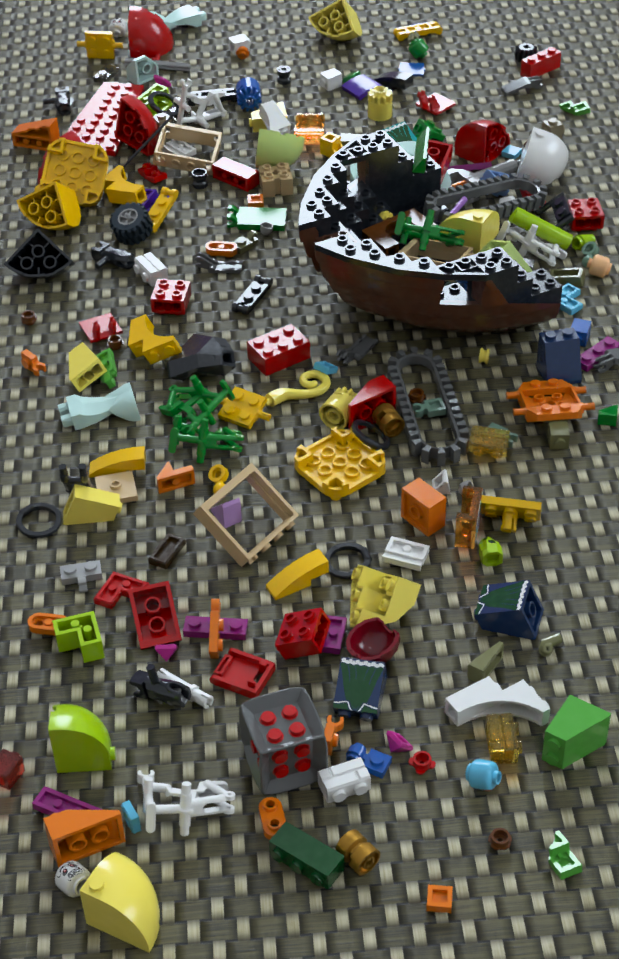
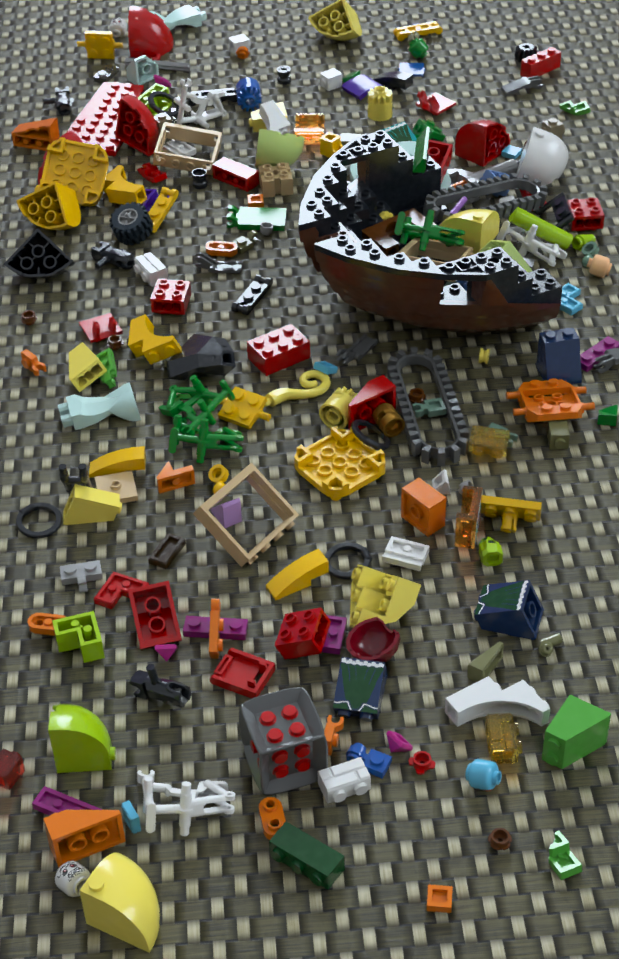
black piece [123,116,173,168] -> none
white pin [157,668,214,709] -> none
pearl gold wheel [335,829,381,875] -> none
magenta plate [447,162,492,176] -> none
olive slope [550,268,585,287] -> none
brick [571,318,592,347] -> none

